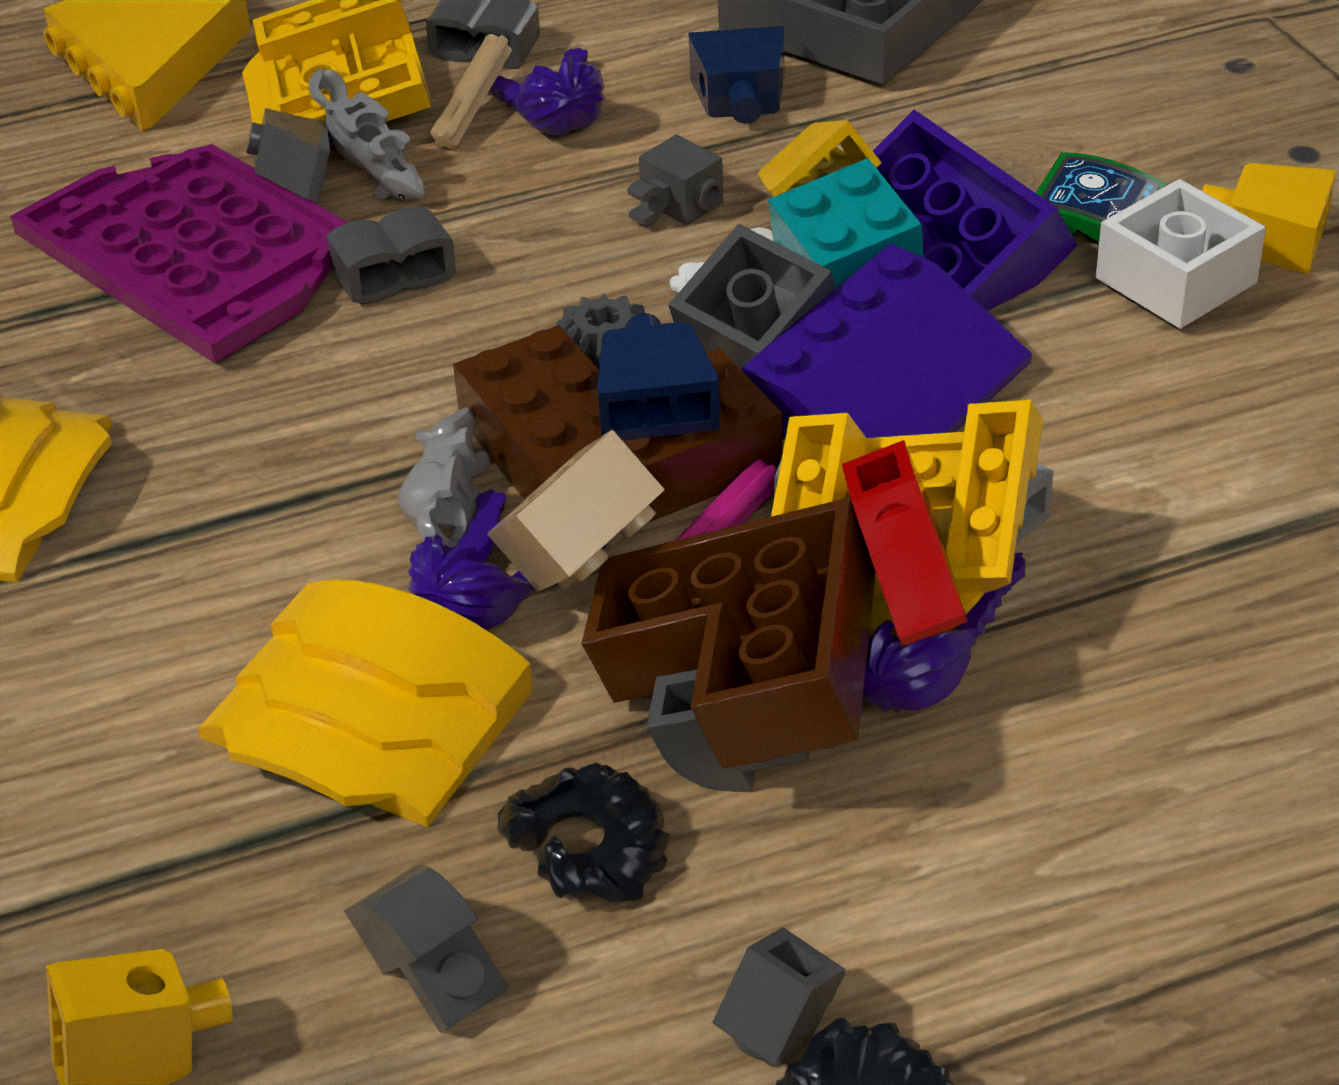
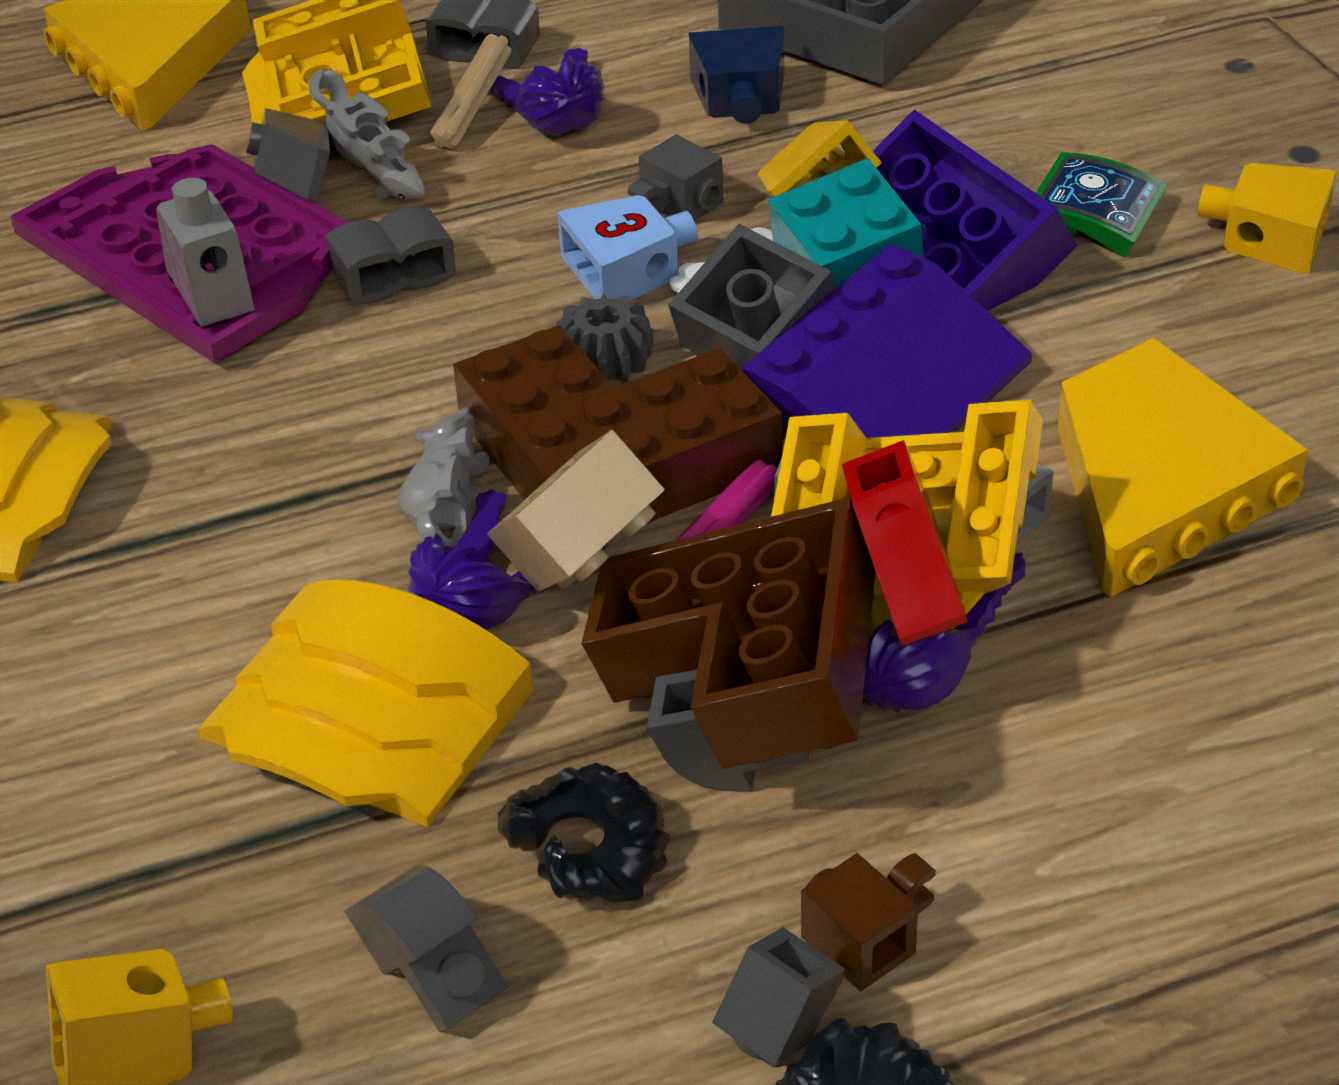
dark blue torso [597,313,720,440] -> none
white brick [1096,179,1266,329] -> none
none -> light grey torso [156,178,255,327]
none -> light blue torso [557,195,697,301]
none -> reddish brown brick [801,853,936,992]
none -> yellow slope [1057,337,1308,598]

